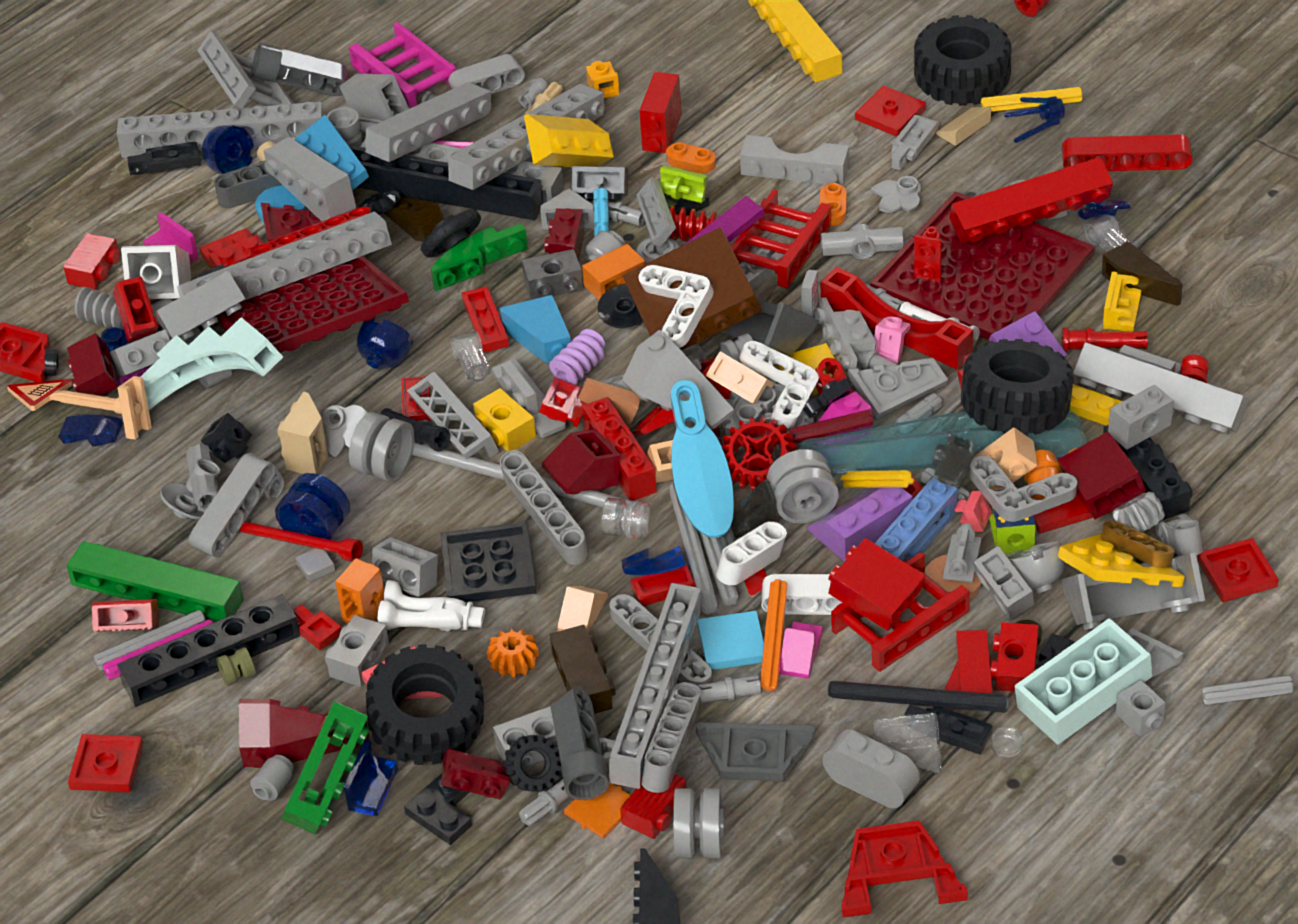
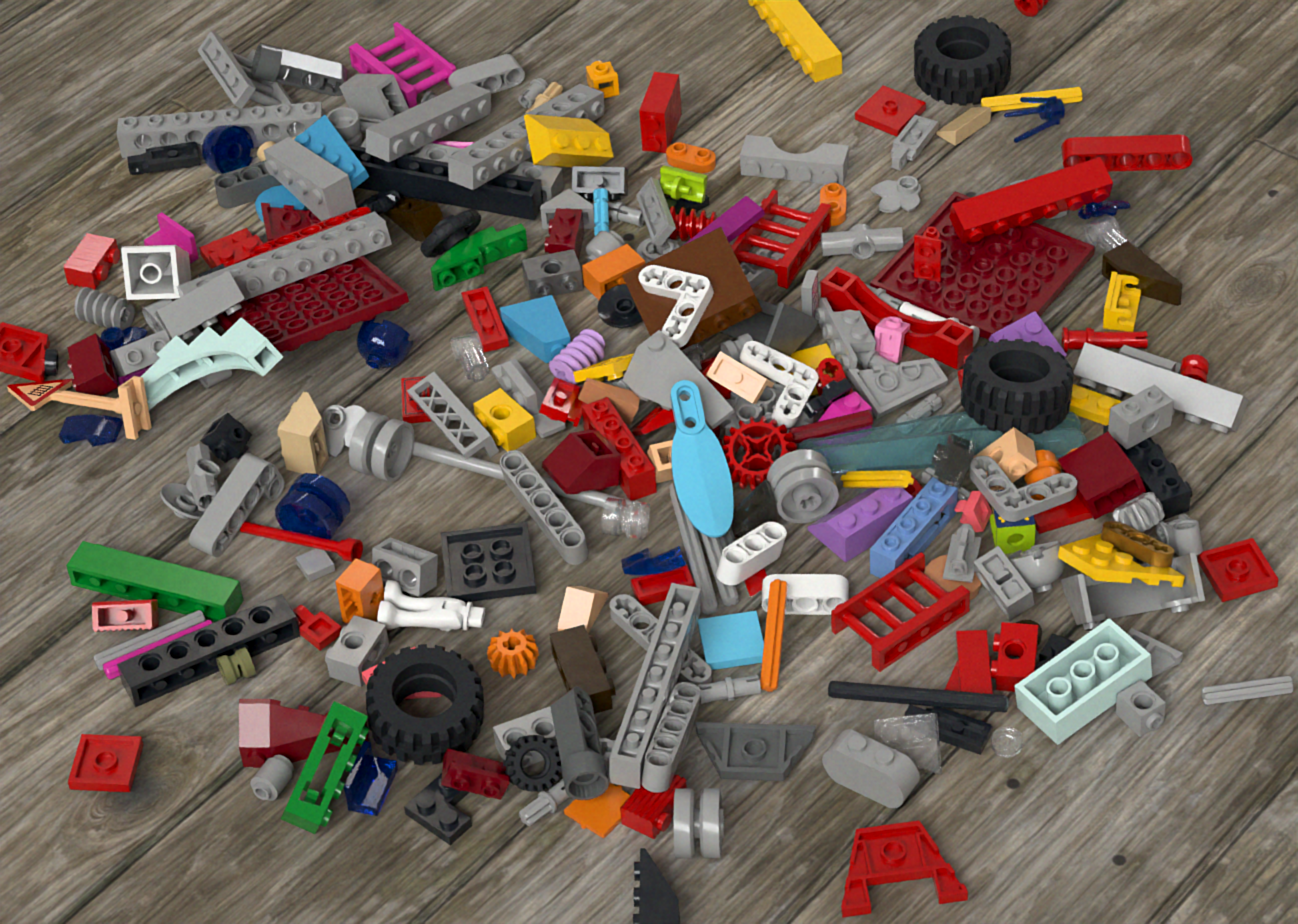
red brick [113,277,158,343] -> none
black pin [380,408,450,452] -> none
slope [779,621,823,679] -> none
red brick [828,538,925,631] -> none
none -> yellow plate [573,353,634,383]

